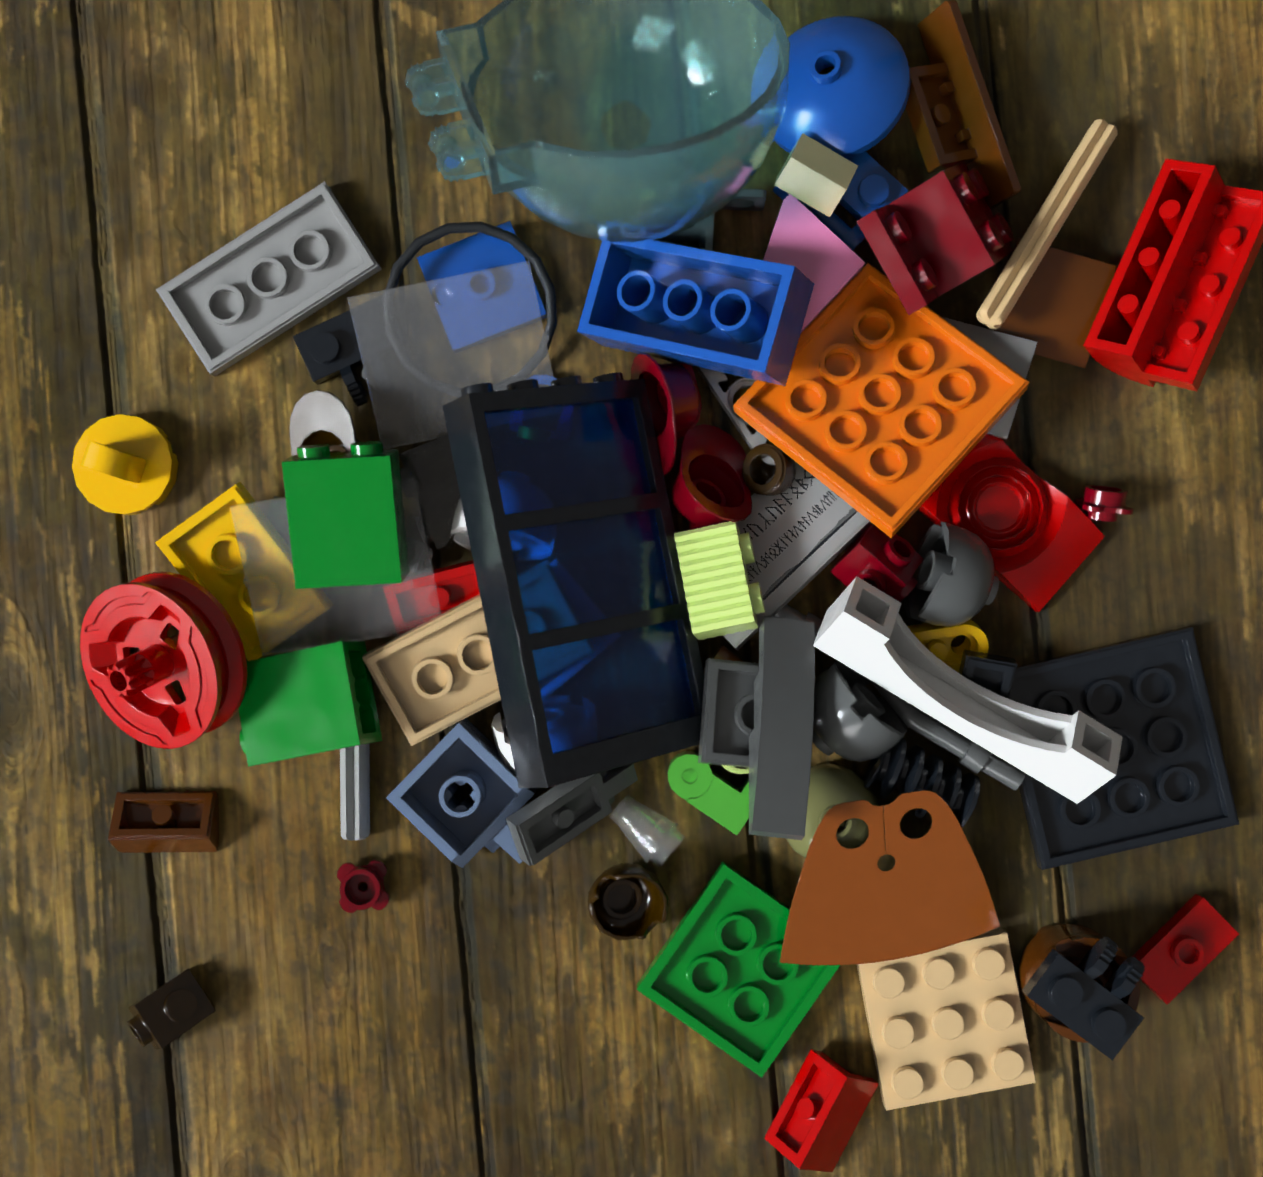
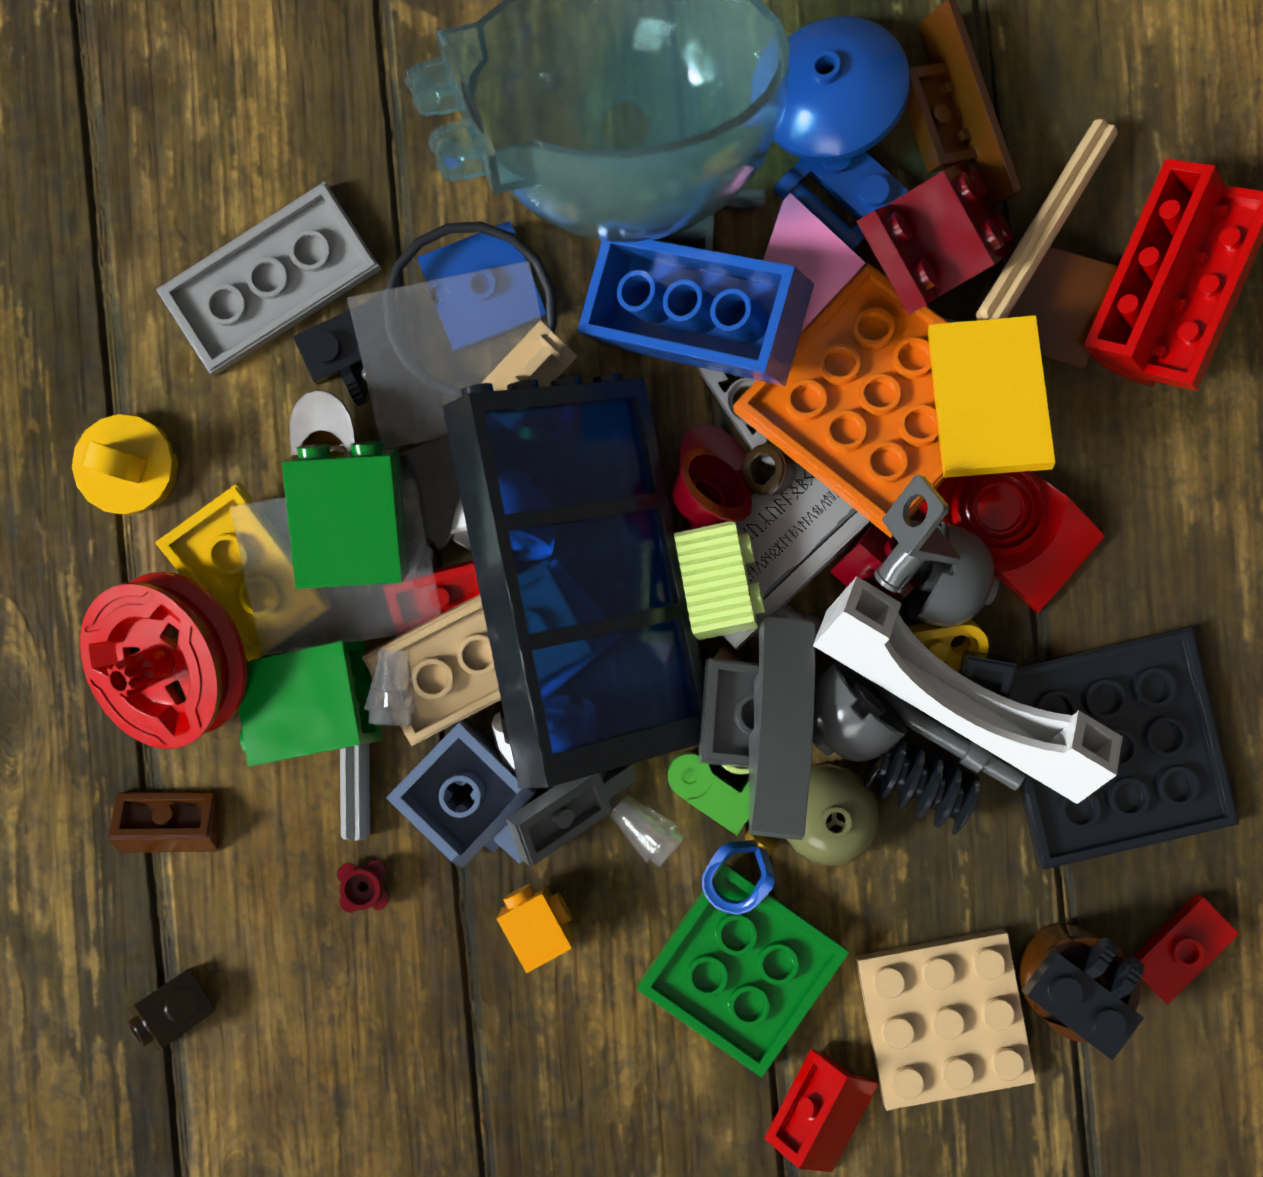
dark brown hair [588,863,668,940] -> none
dark red piece [631,353,702,475] -> none
tan piece [774,133,858,217] -> none
dark orange piece [780,790,1000,965] -> none
dark red plate [1074,485,1134,522] -> none
none -> clear cone [364,649,417,726]
none -> tan hinge [482,320,578,430]
none -> light orange brick [497,884,574,974]
none -> blue piece [702,830,778,915]
none -> dark grey bracket [874,475,961,594]
none -> yellow tile [928,315,1055,478]

